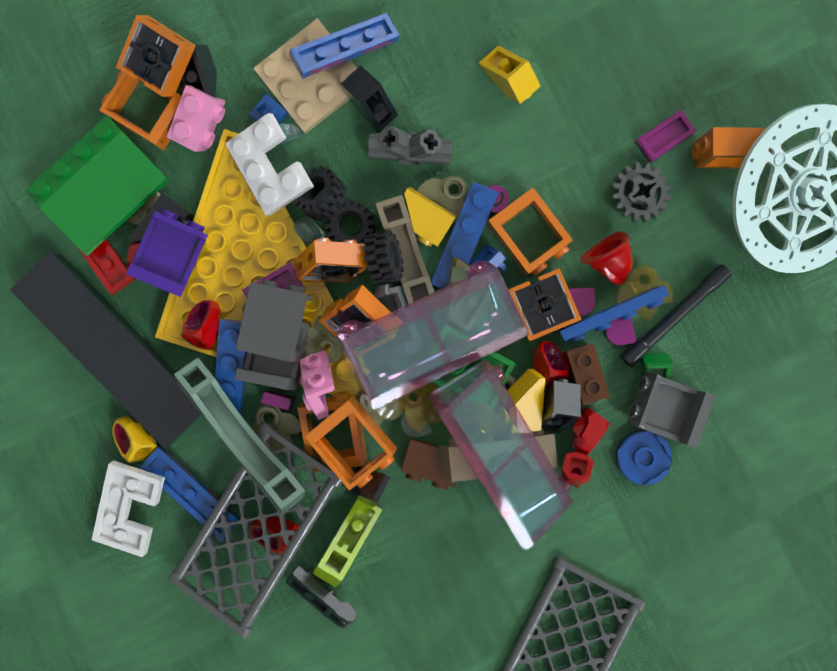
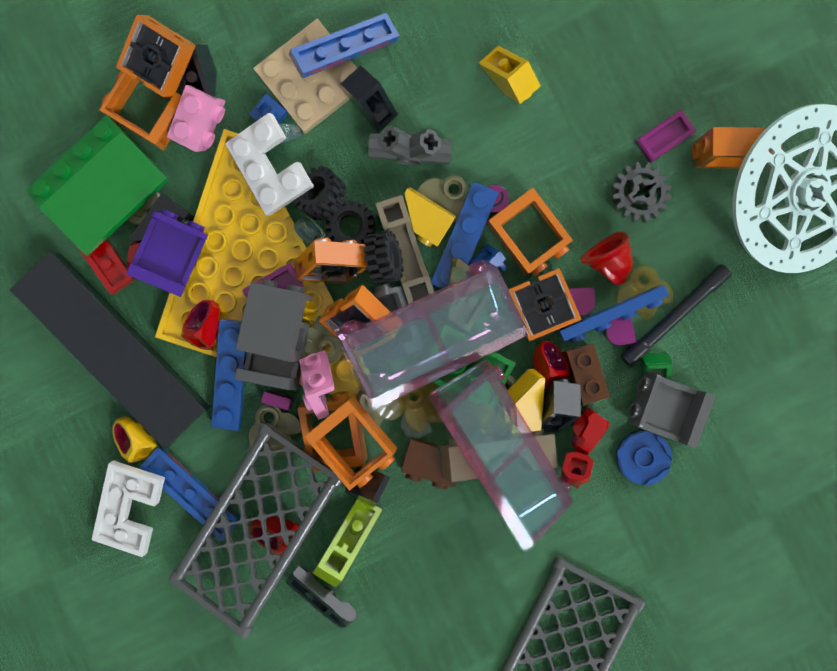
sand green arch [174,358,305,515] -> none

